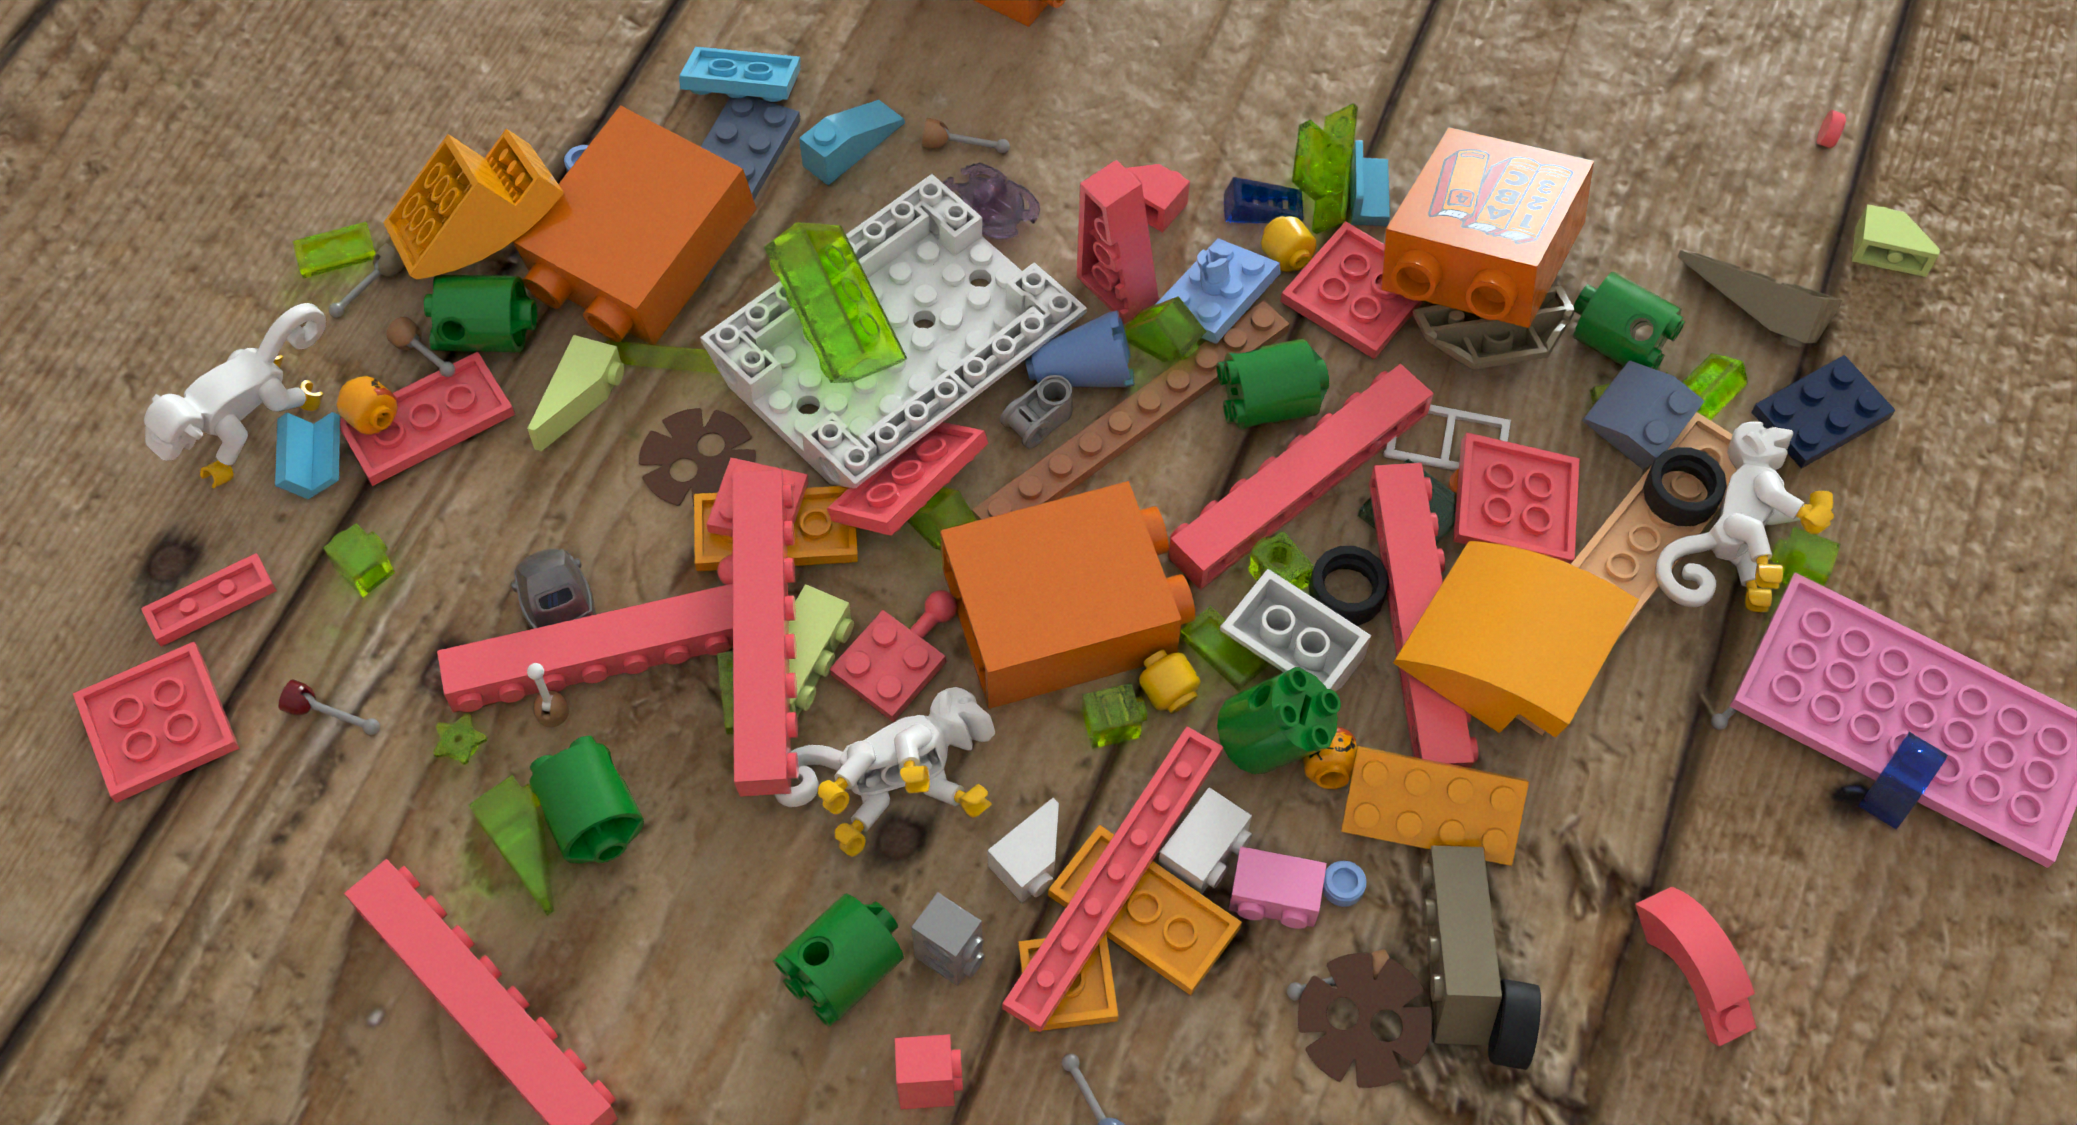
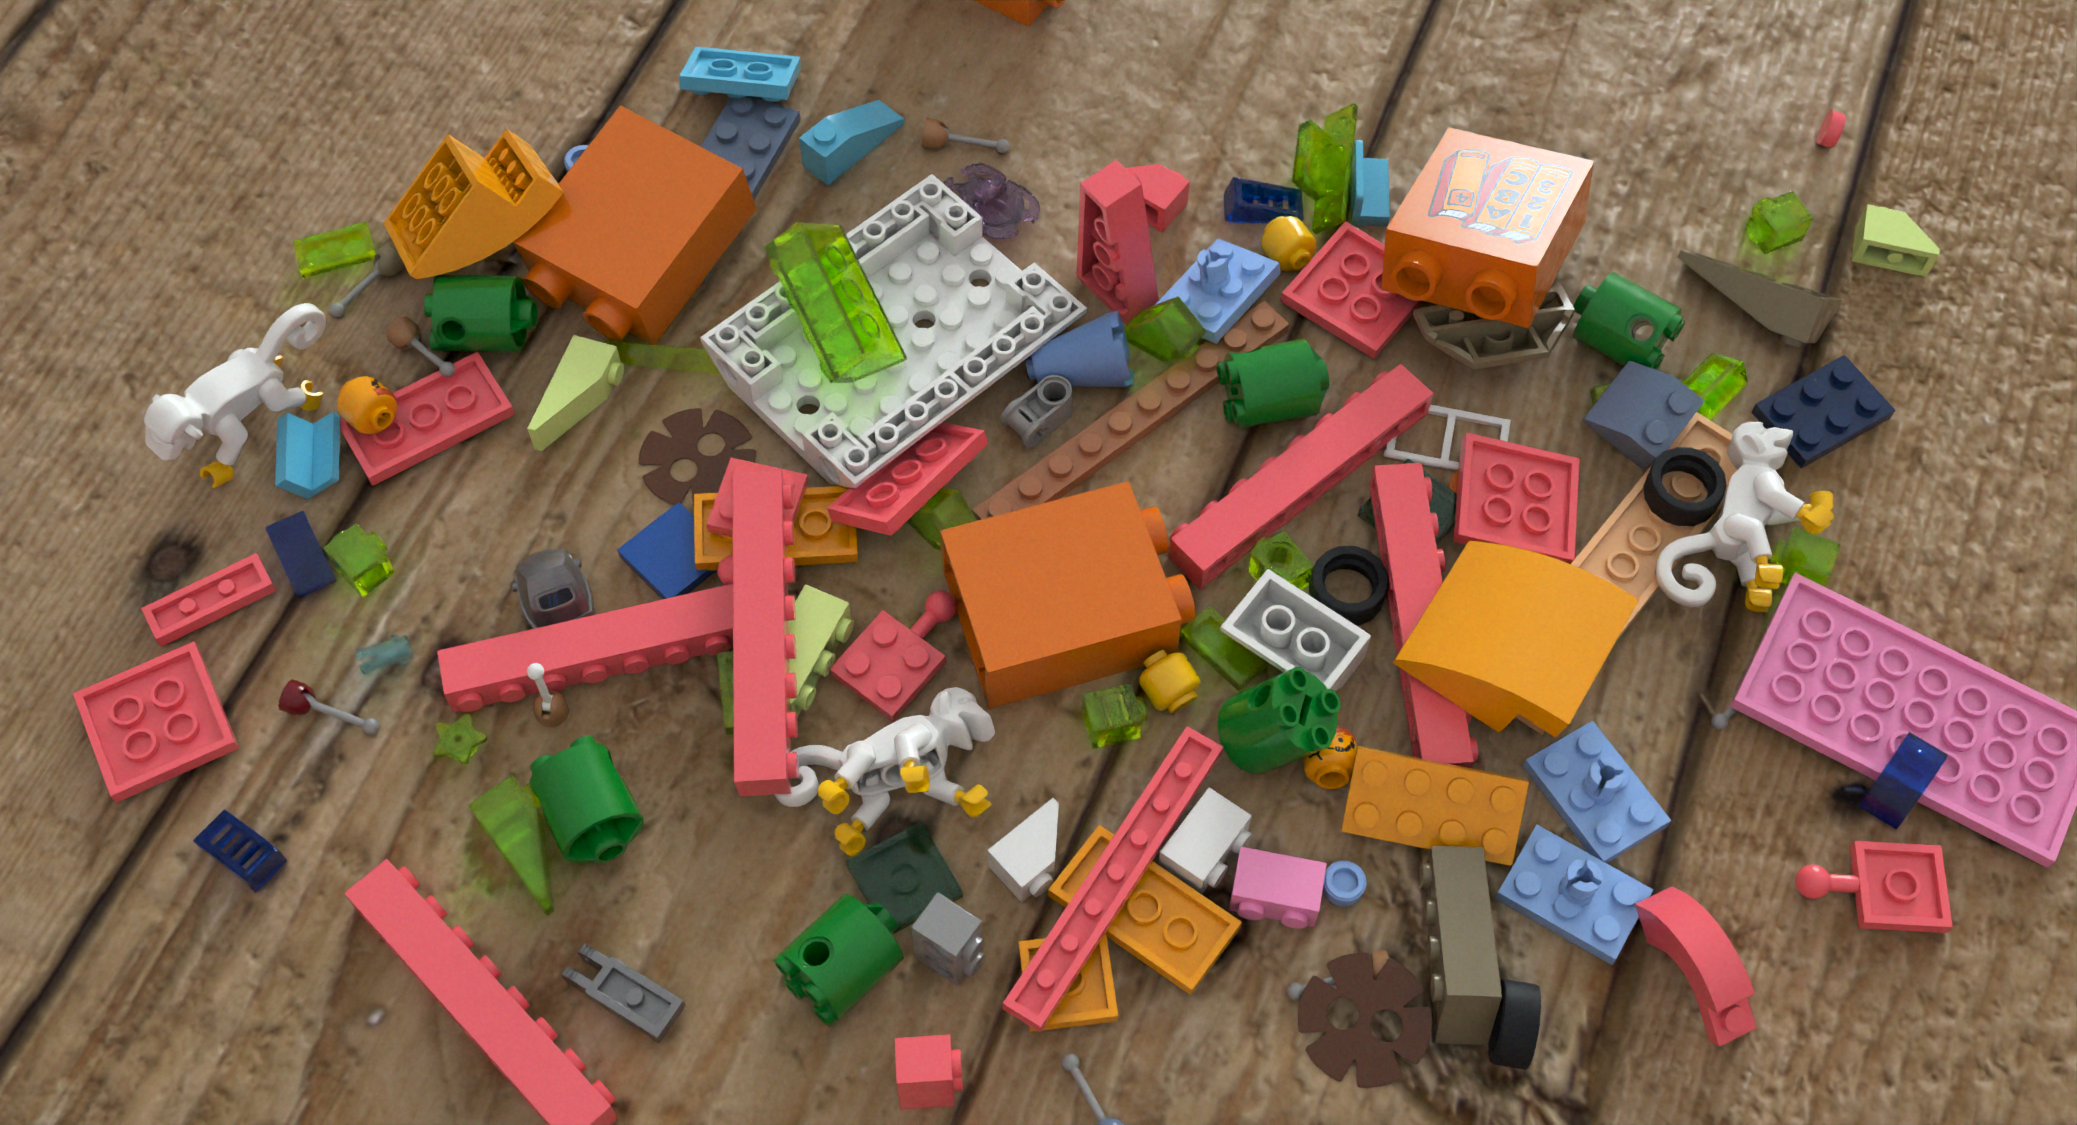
none -> clear blue slope [193,809,287,893]
none -> clear blue slope [265,511,337,598]
none -> clear light blue pin [356,634,413,674]
none -> flat silver hinge [560,944,686,1043]
none -> blue tile [617,502,717,599]
none -> clear green tile [846,821,963,935]
none -> light blue plate [1495,824,1653,965]
none -> light blue plate [1523,721,1671,863]
none -> clear neon green brick [1745,191,1813,255]
none -> coral plate [1795,841,1953,933]

